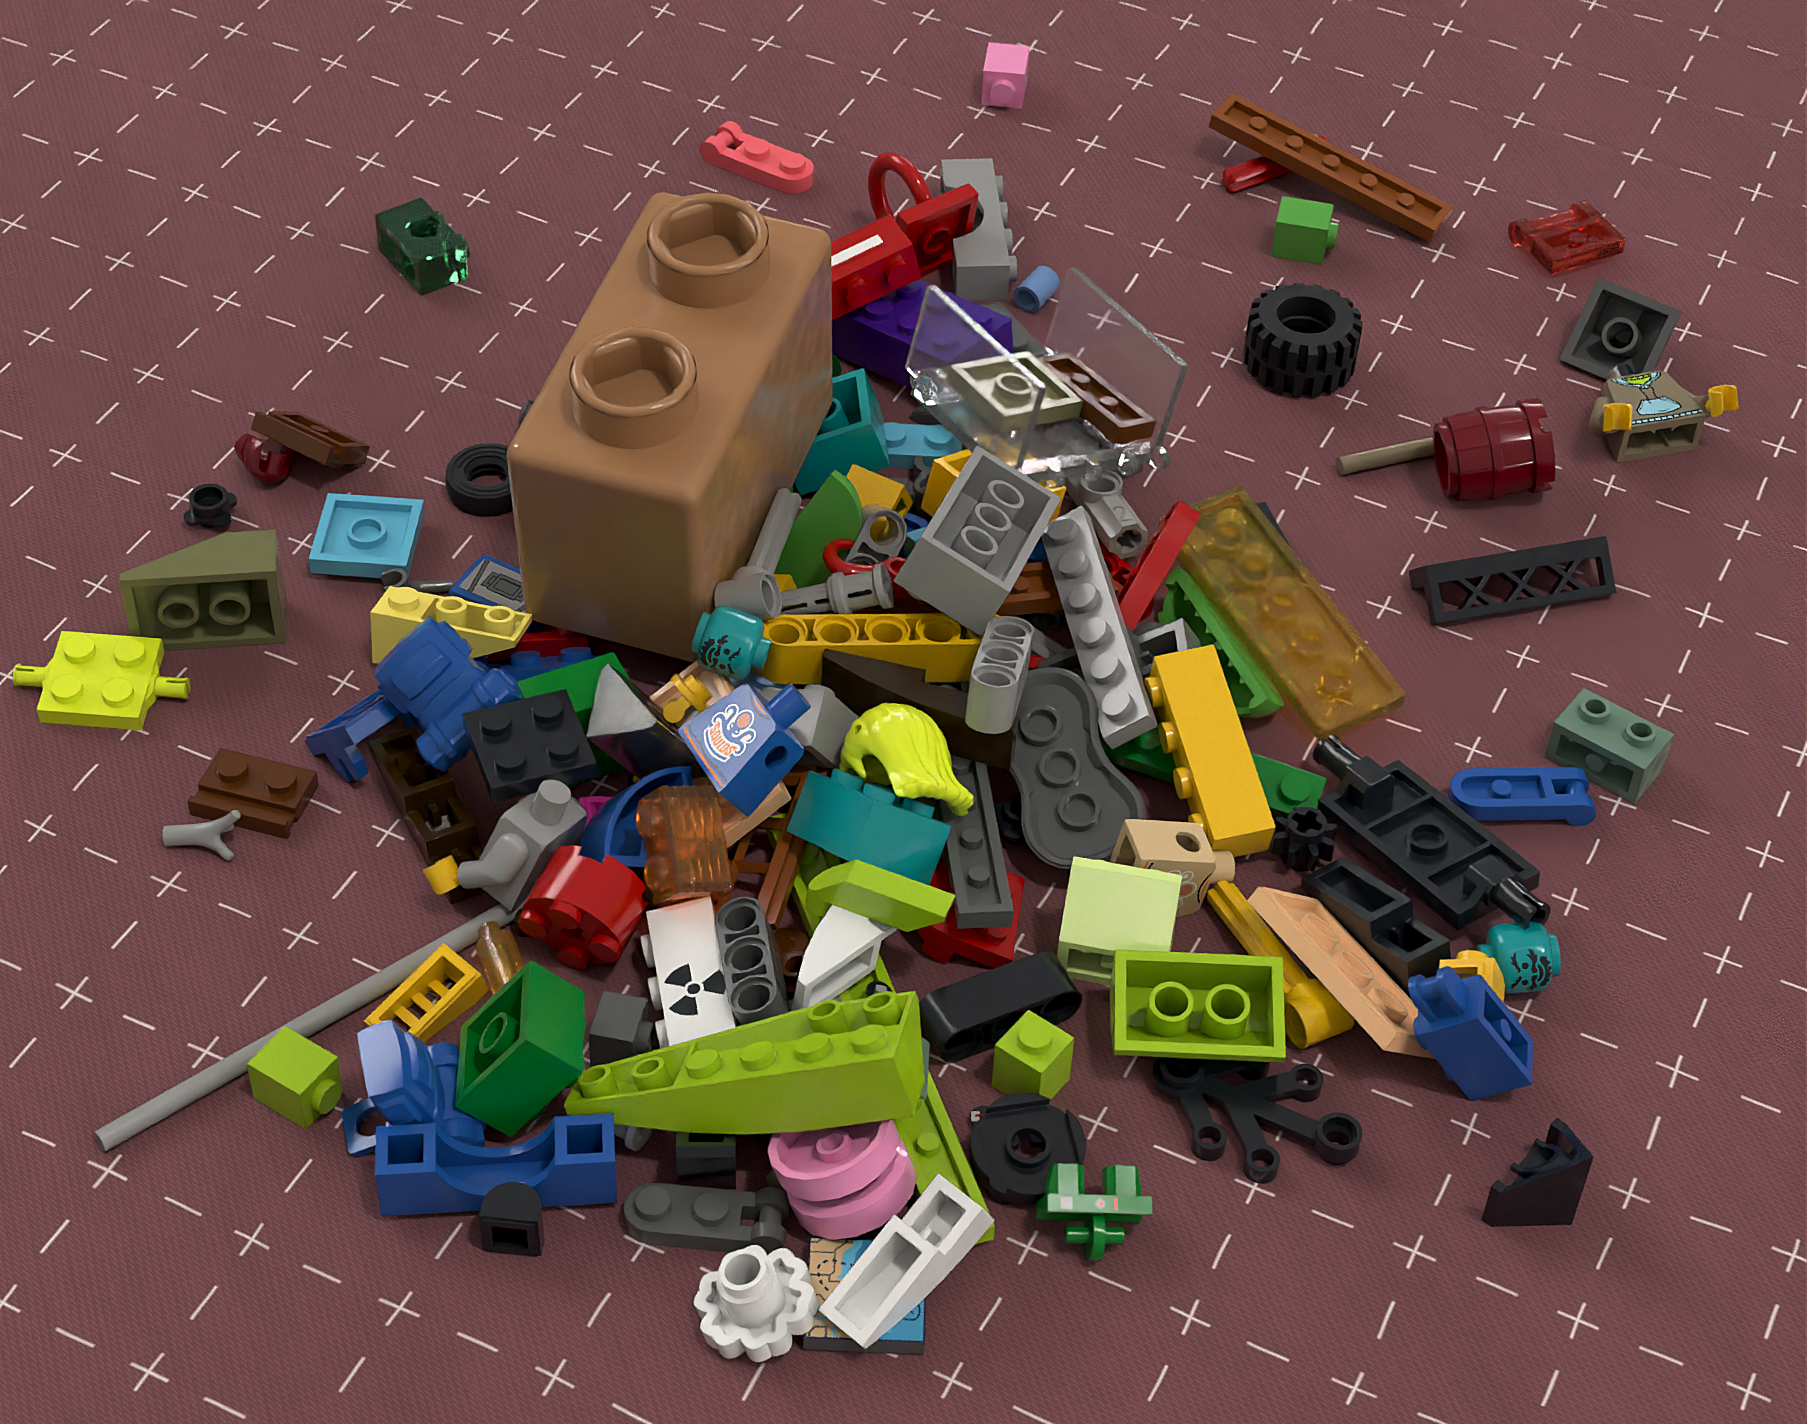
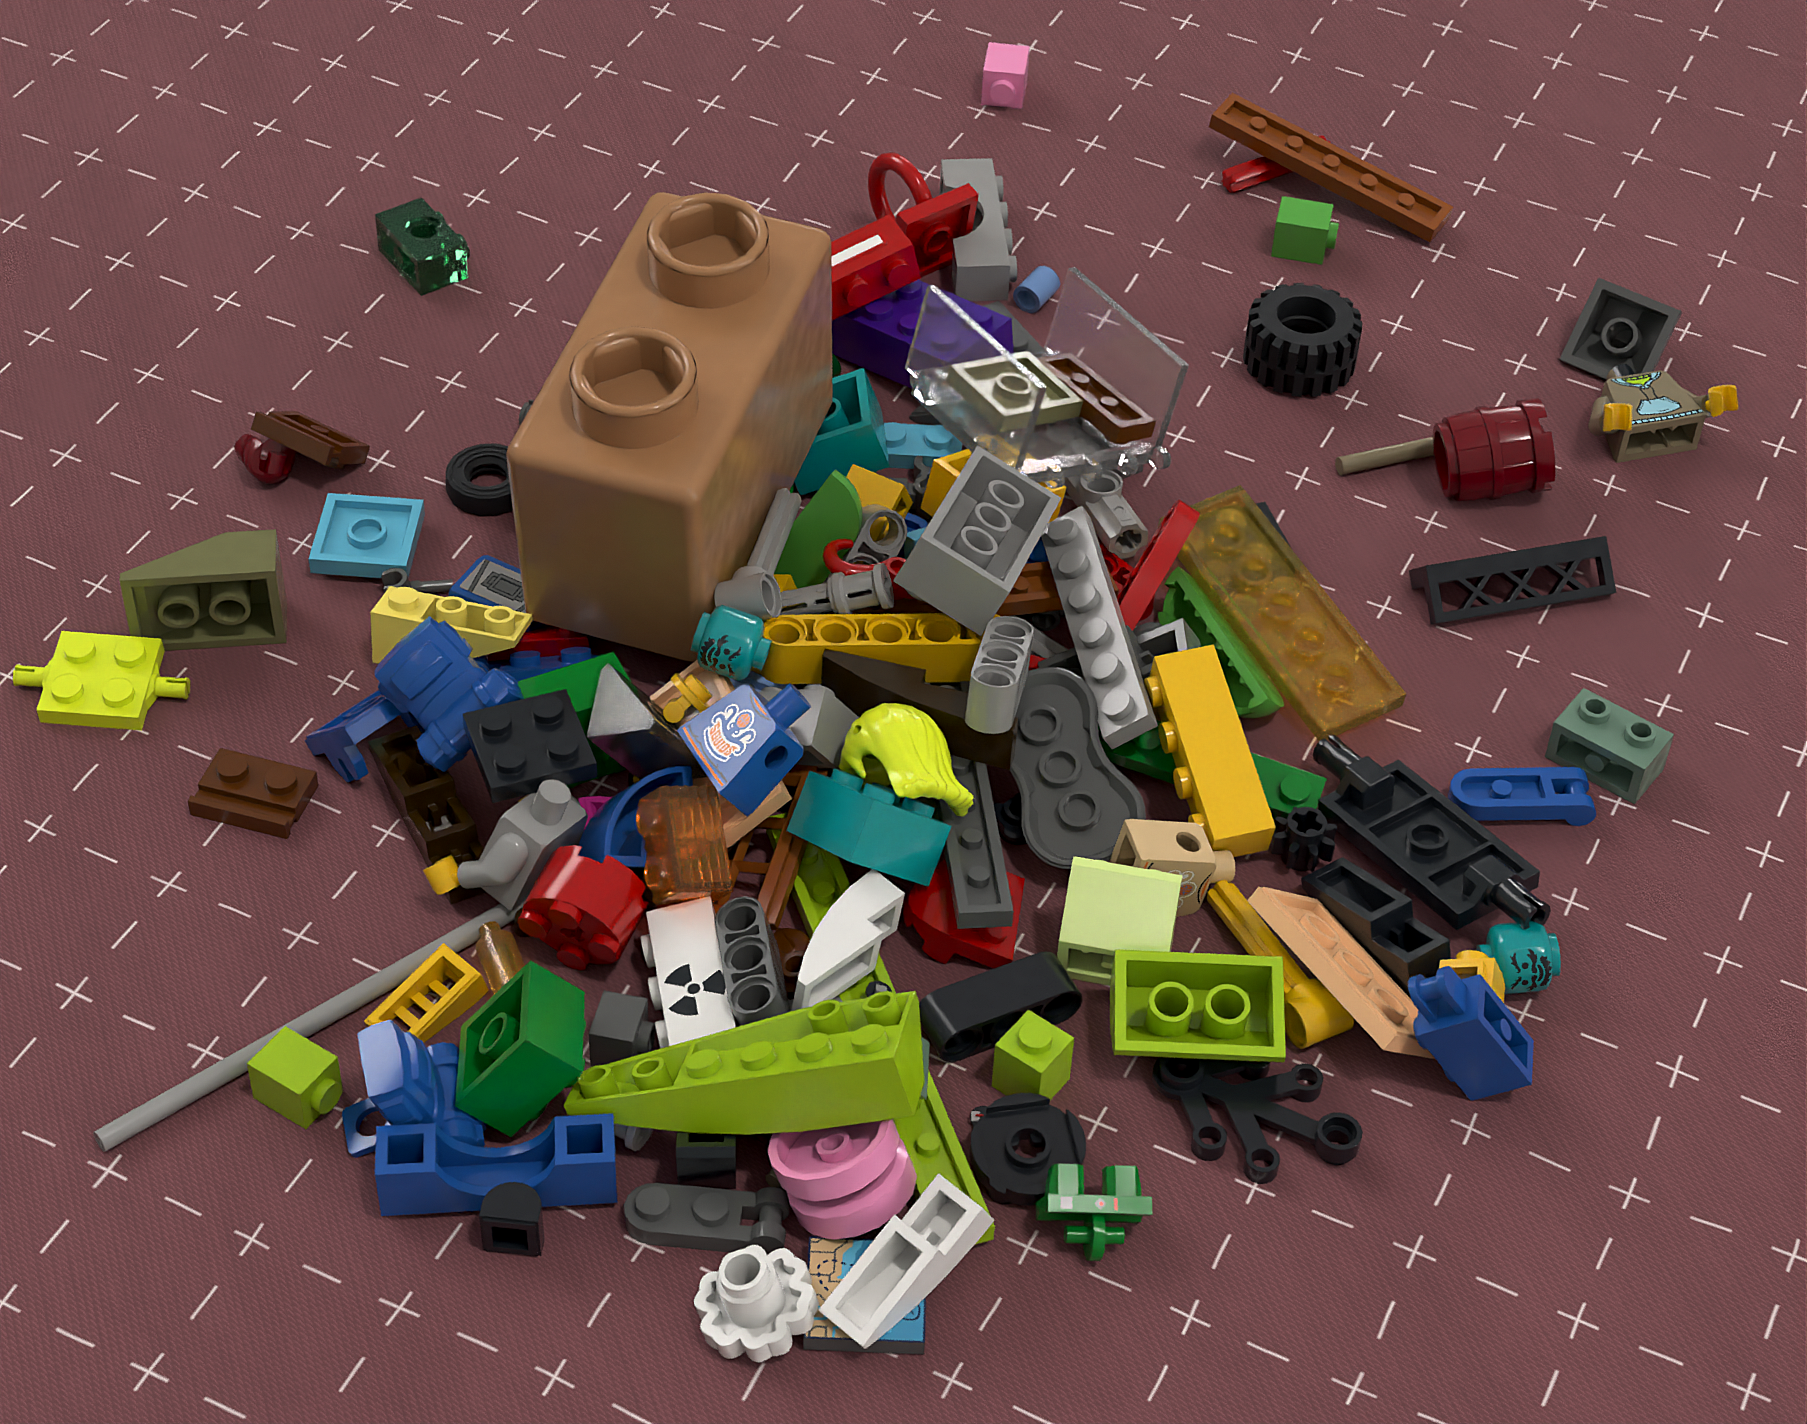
light grey bar [162,810,241,861] -> none
black plate [183,484,237,528] -> none
coral plate [699,121,814,194] -> none
lime piece [806,859,955,932] -> none
black slope [1482,1118,1594,1227] -> none
clear red plate [1508,201,1626,274] -> none

